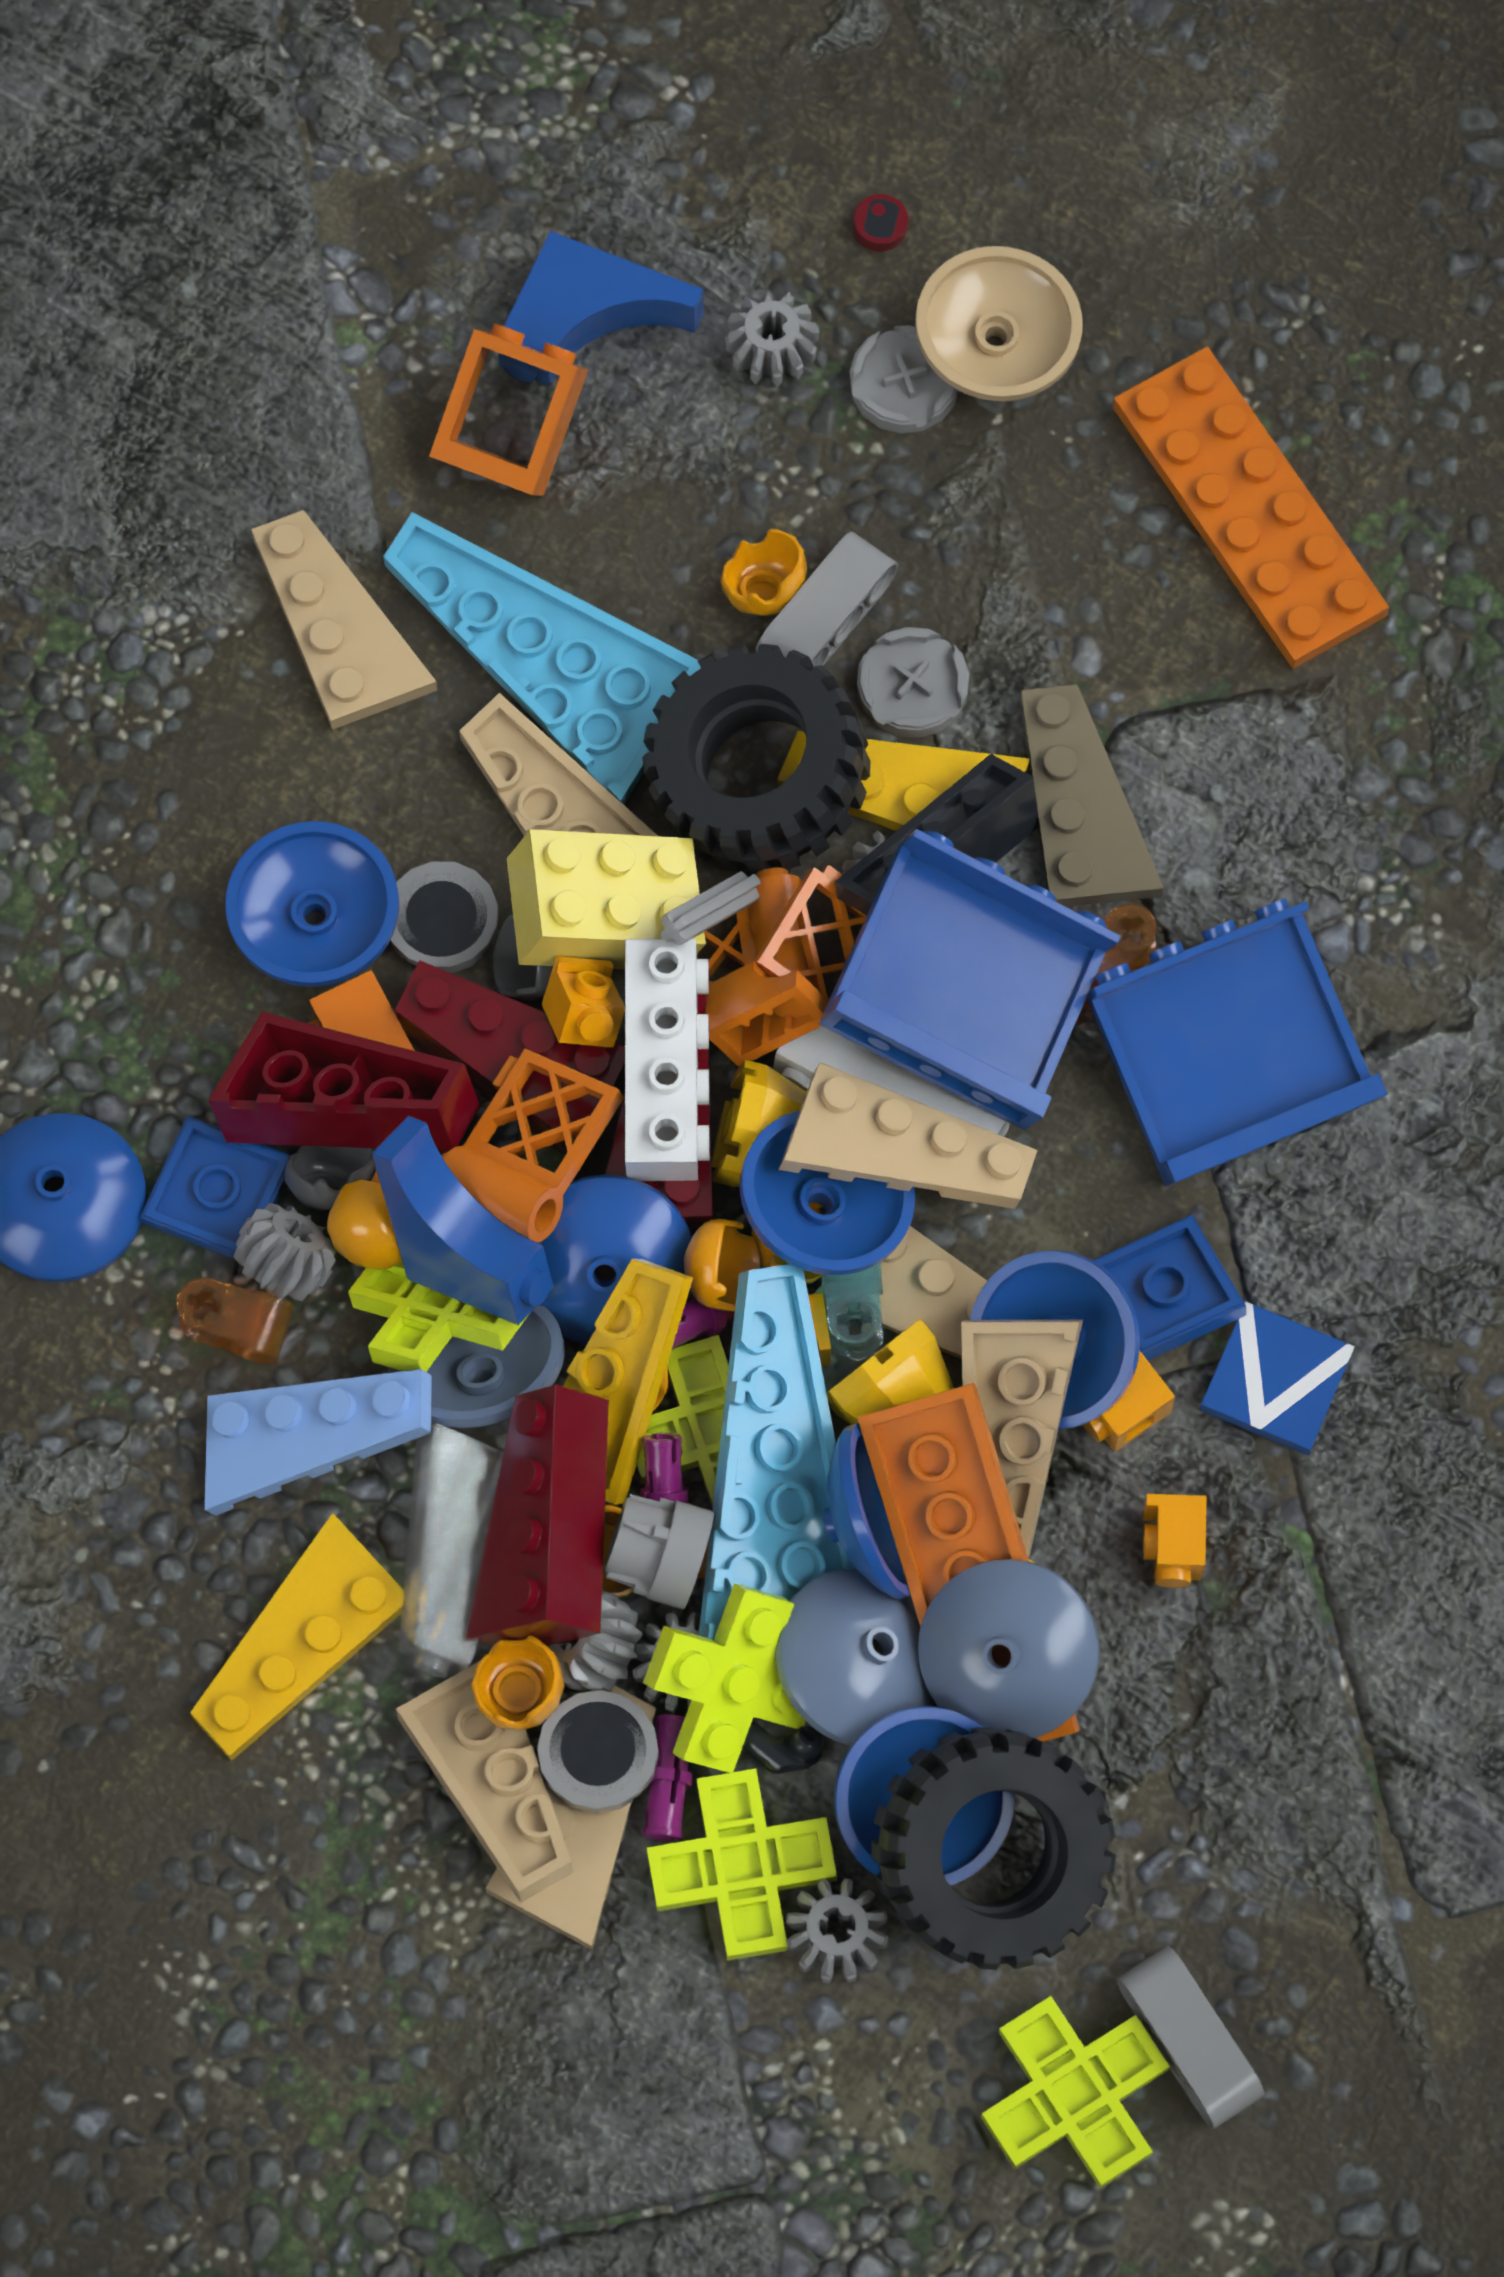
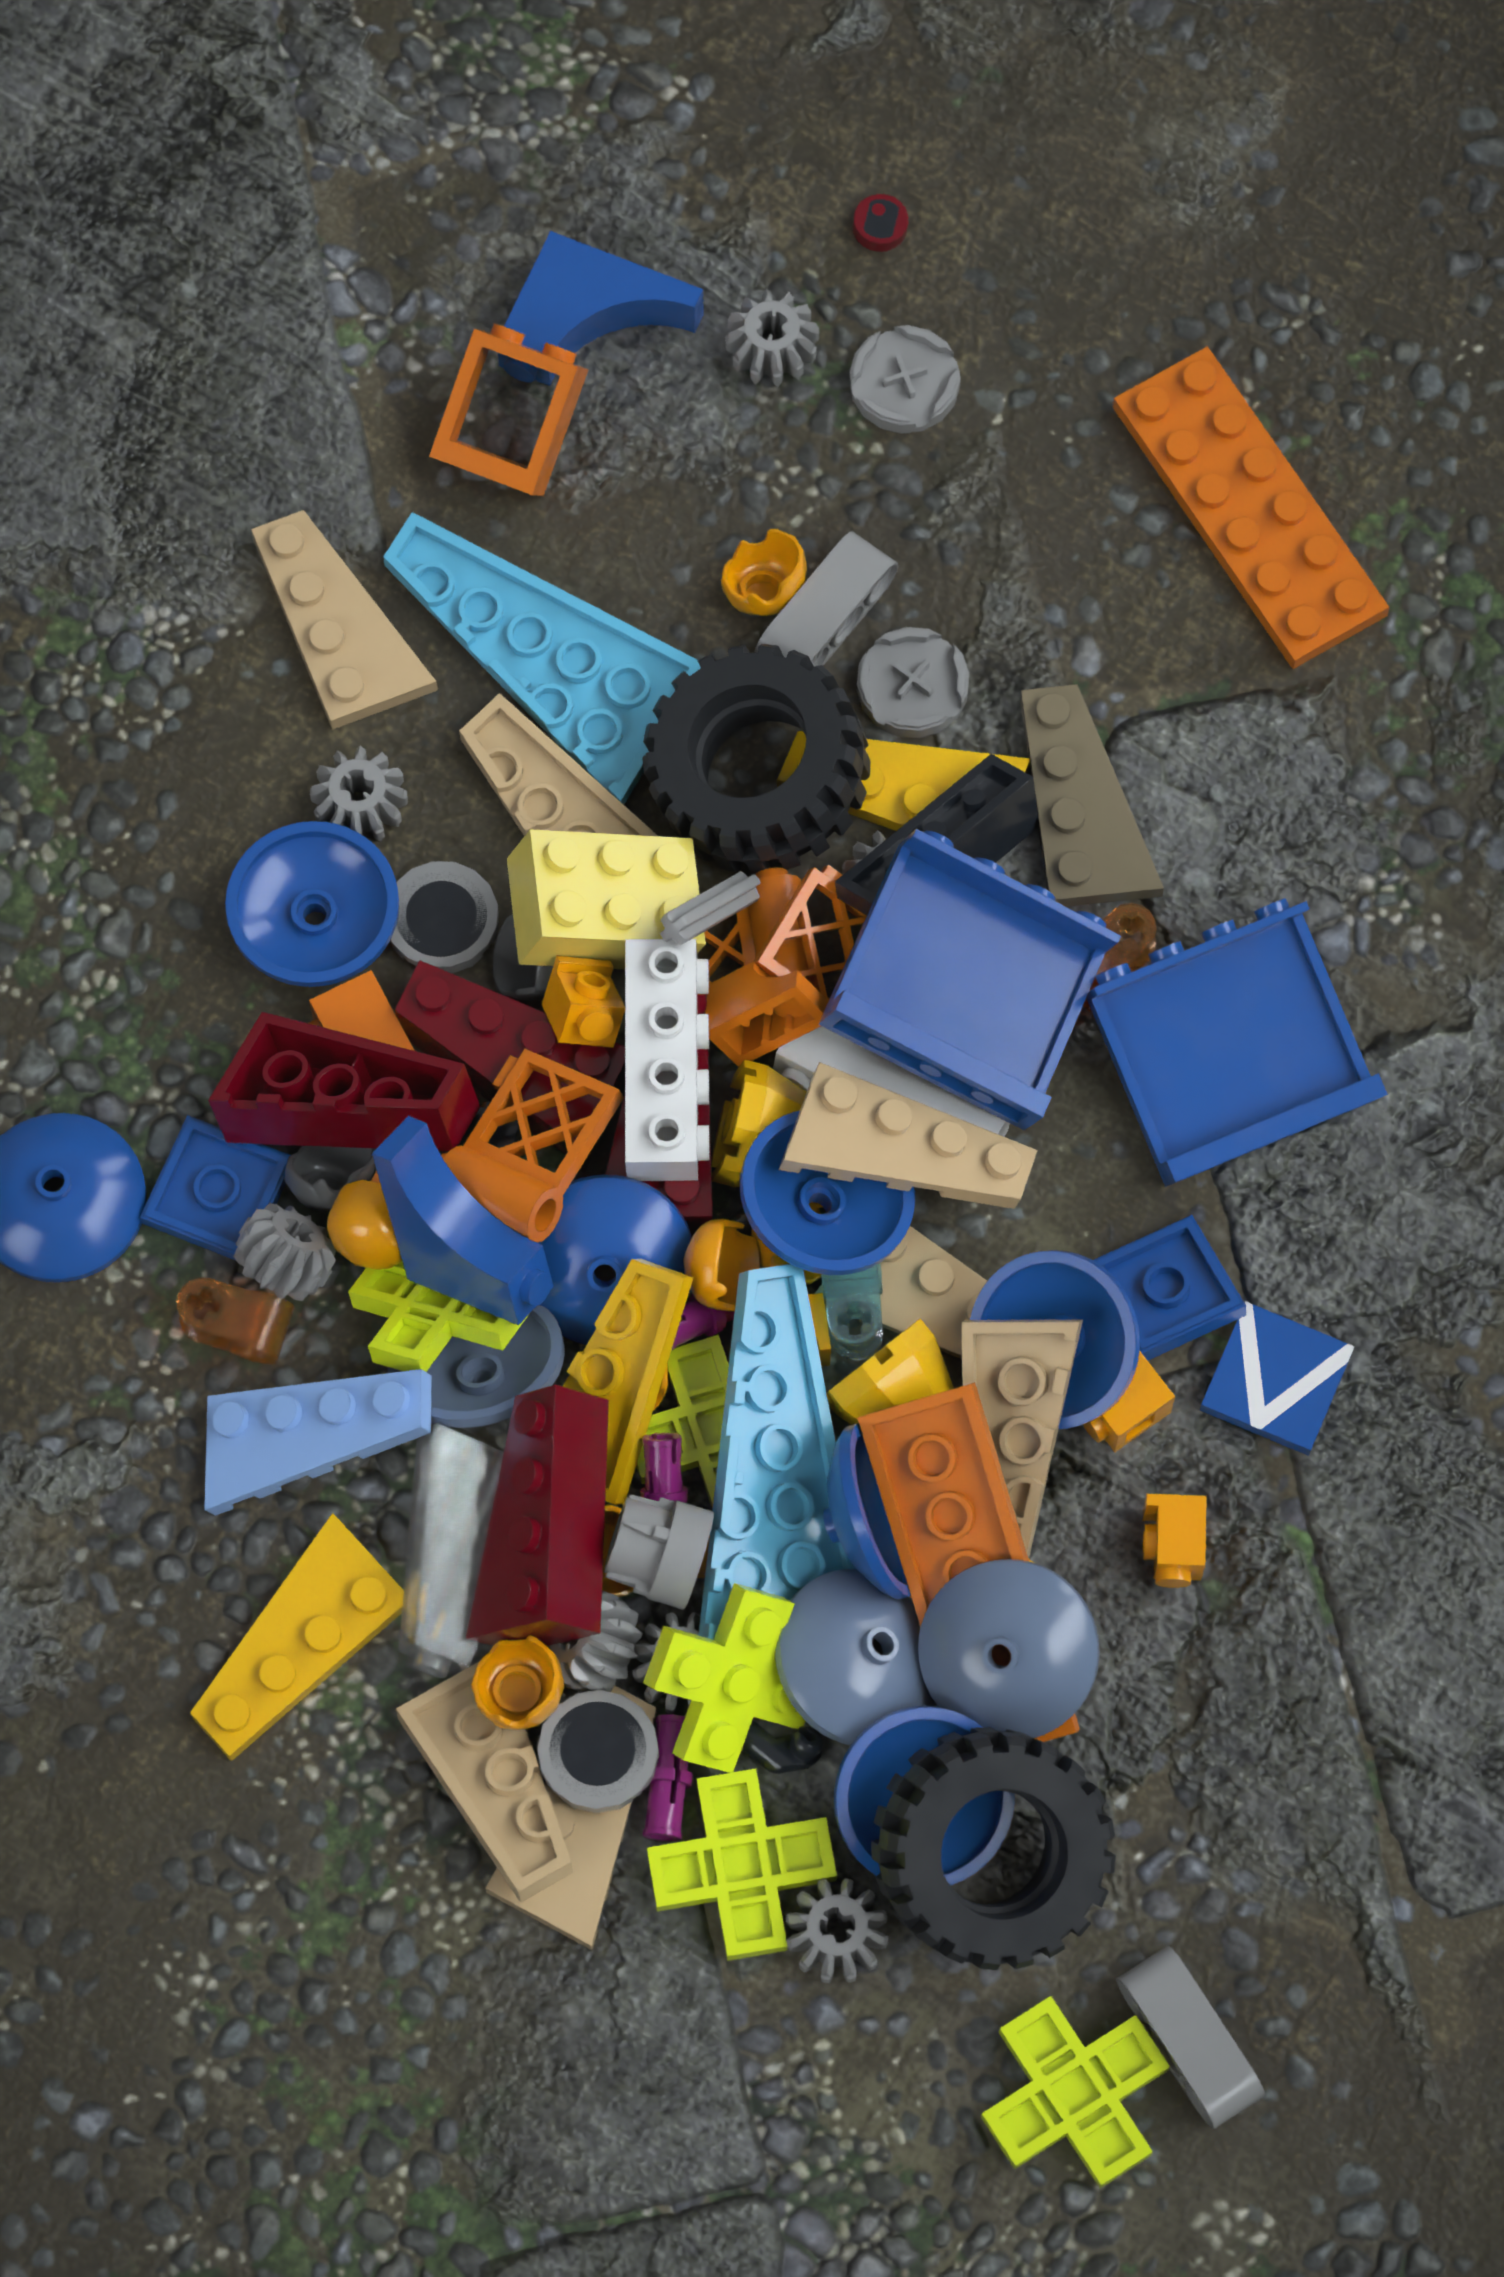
tan dish [915,246,1083,401] -> none
none -> light grey gear [310,745,408,842]

